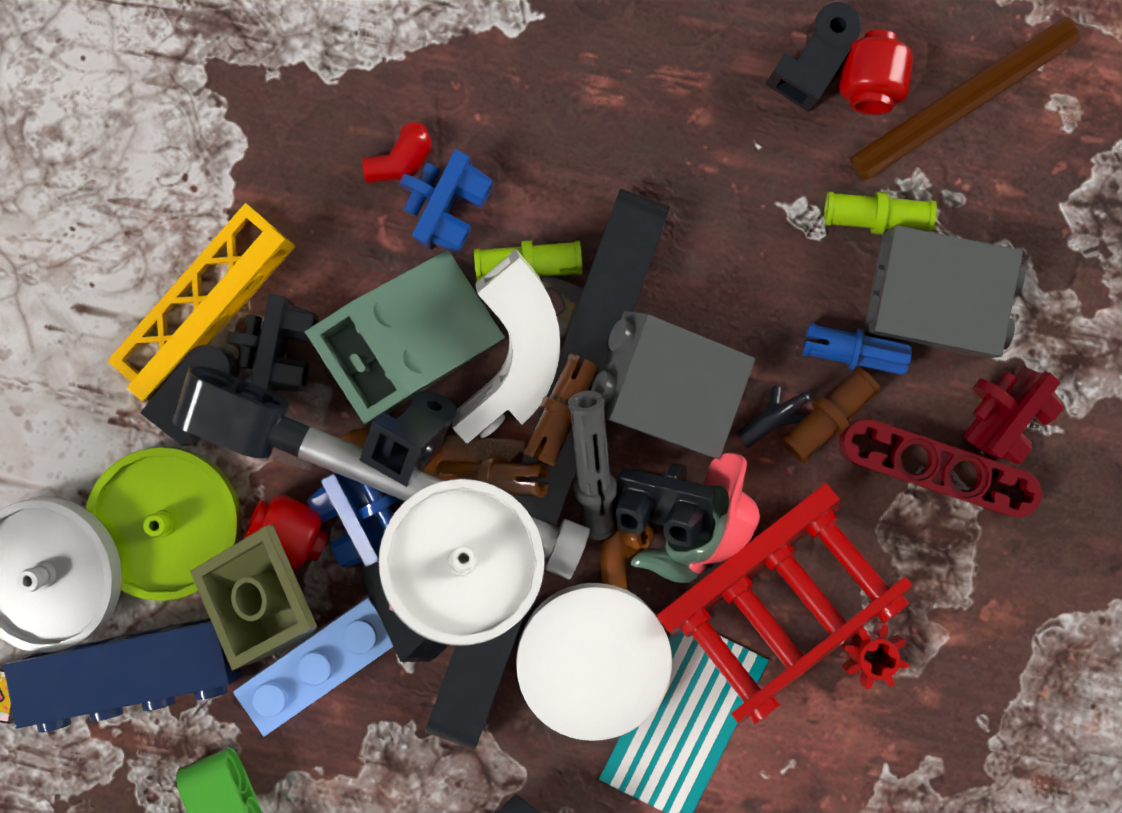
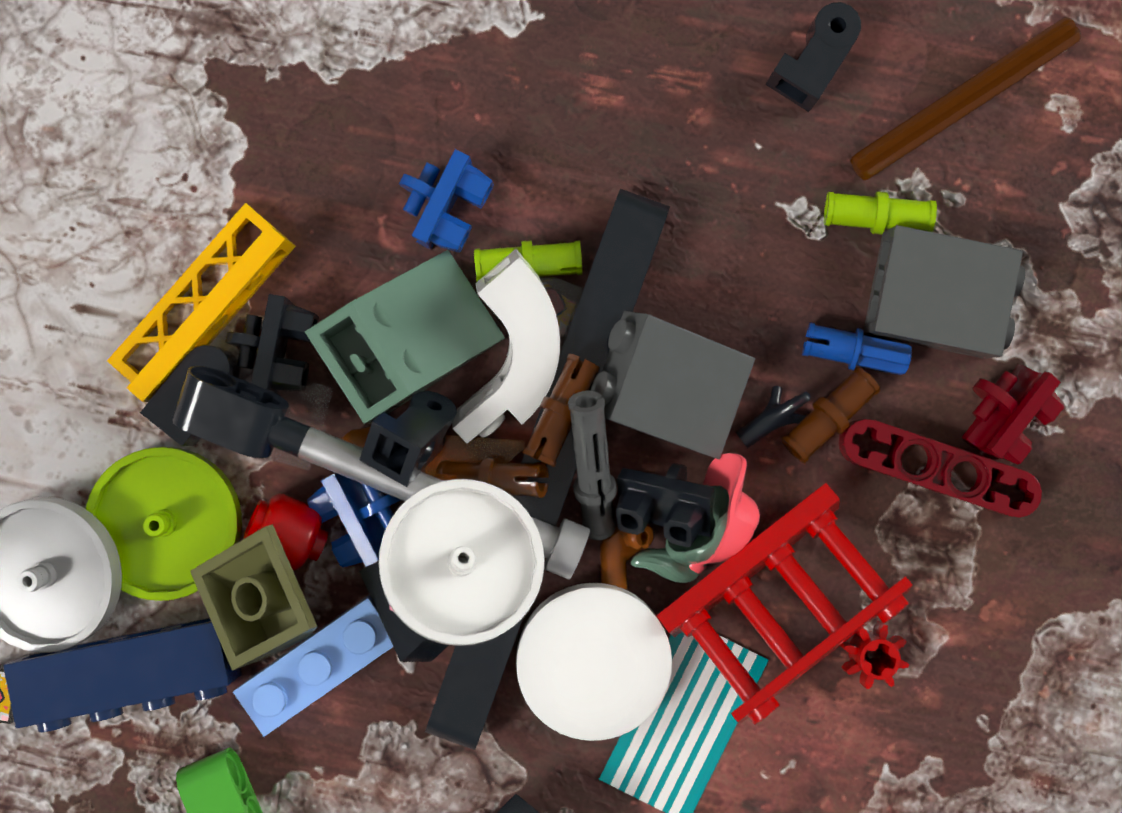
red arm [362,122,432,184] -> none
red head [839,30,913,115] -> none

